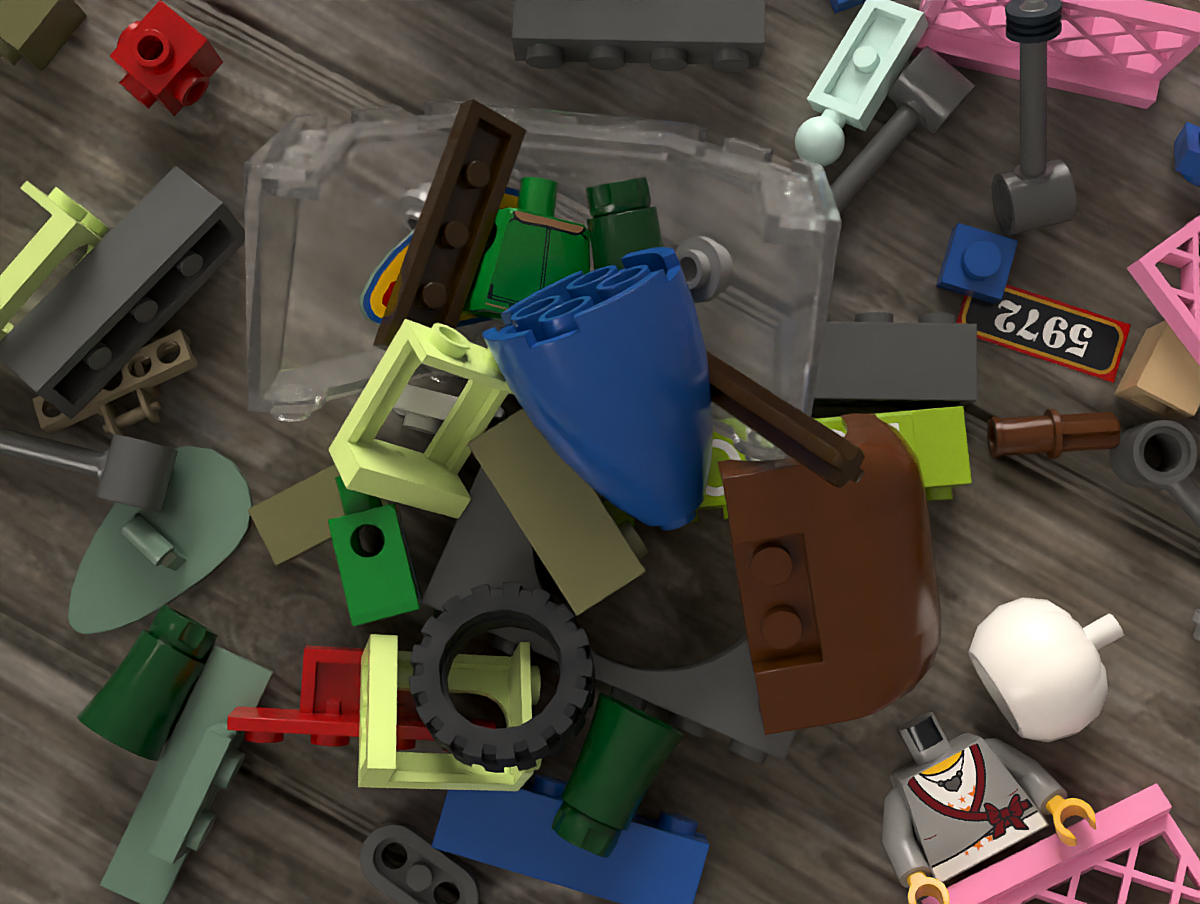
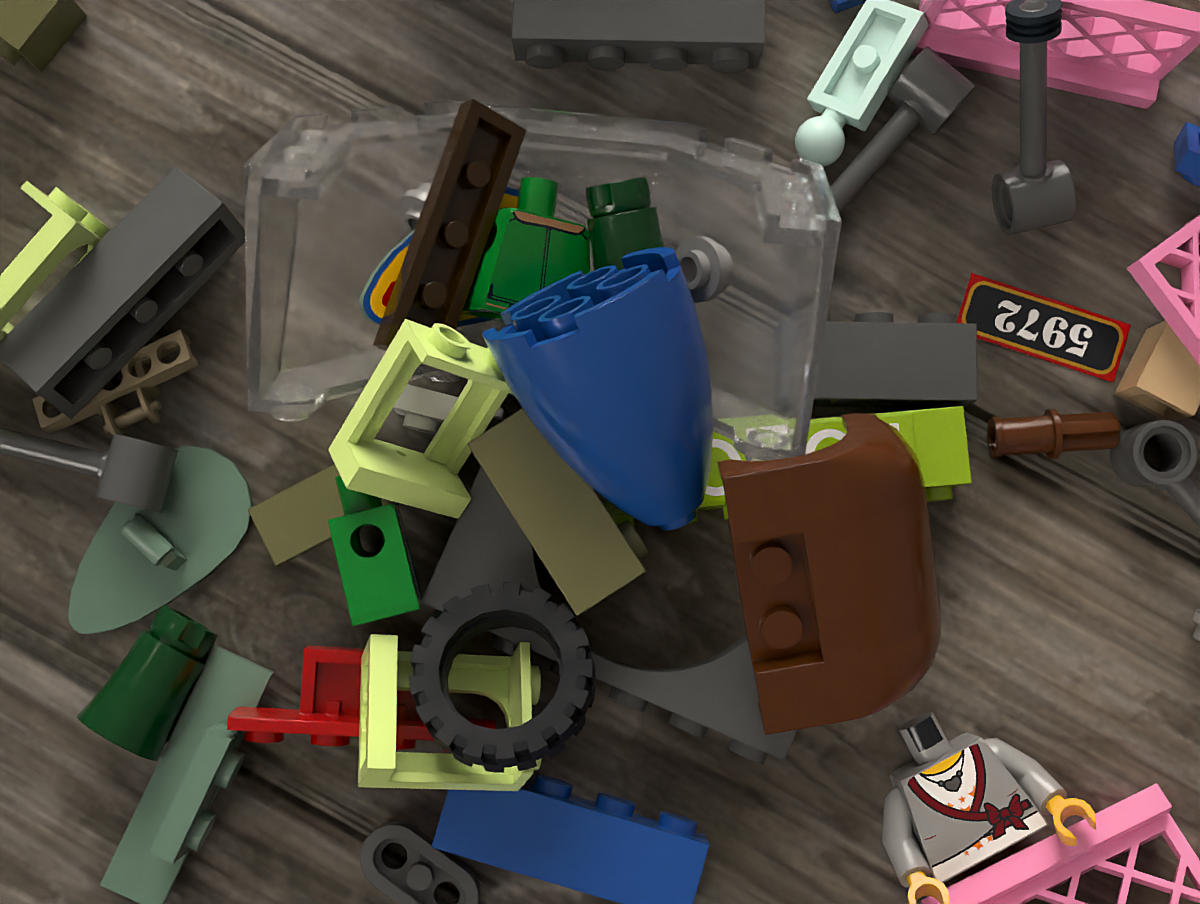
red brick [109,0,223,117] -> none
dark green plant [551,693,684,858] -> none
dark brown axle [706,350,865,488] -> none
blue plate [936,223,1018,304] -> none
white piece [968,597,1124,742] -> none

